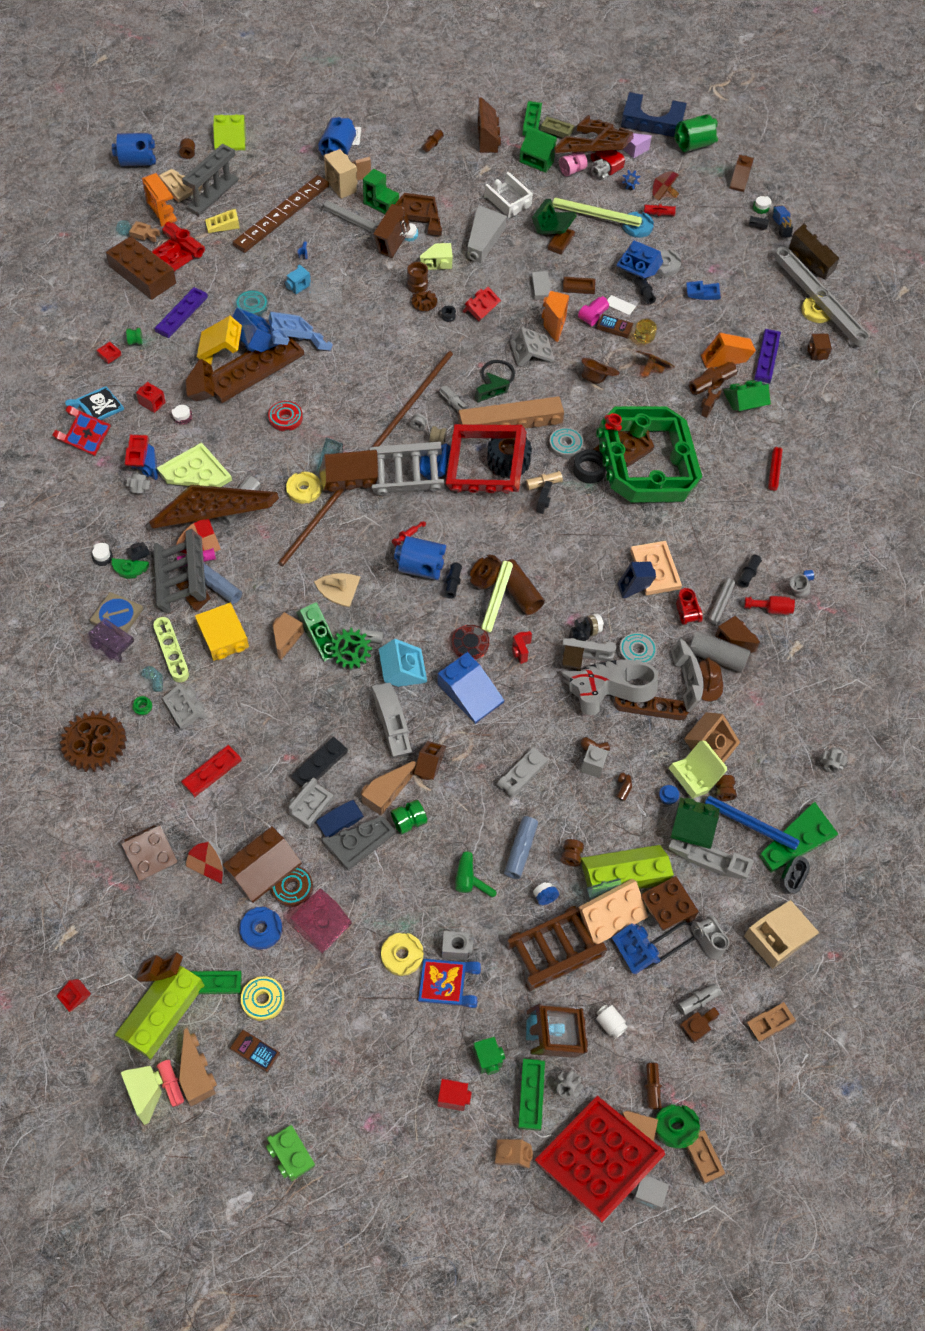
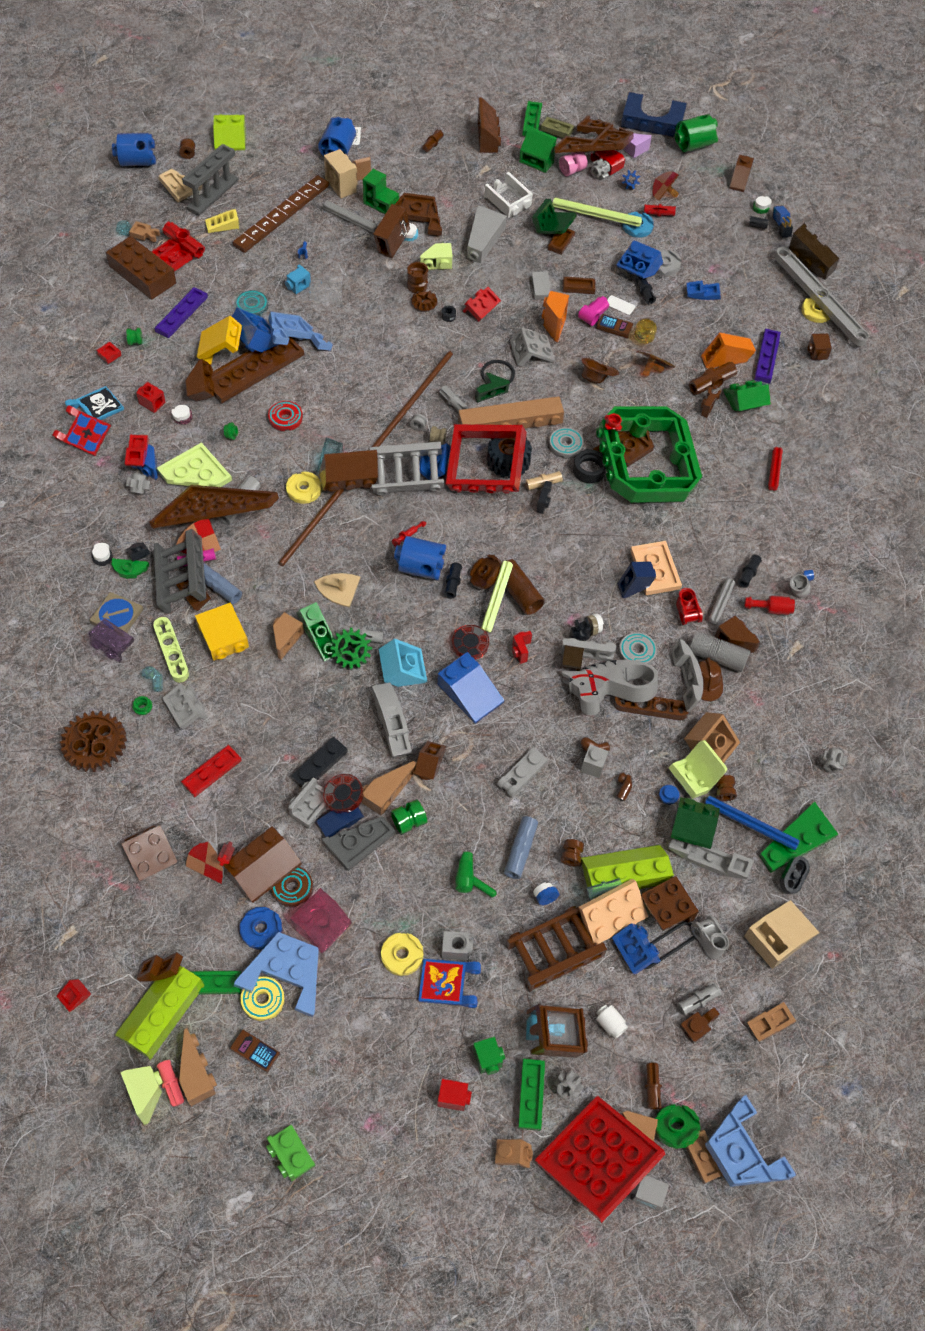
orange window [142,173,177,227] -> none
none -> red axle [217,841,235,867]
none -> green plate [224,422,238,440]
none -> medium blue wing [234,932,319,1017]
none -> tile [323,774,364,814]
none -> medium blue wing [705,1095,796,1187]

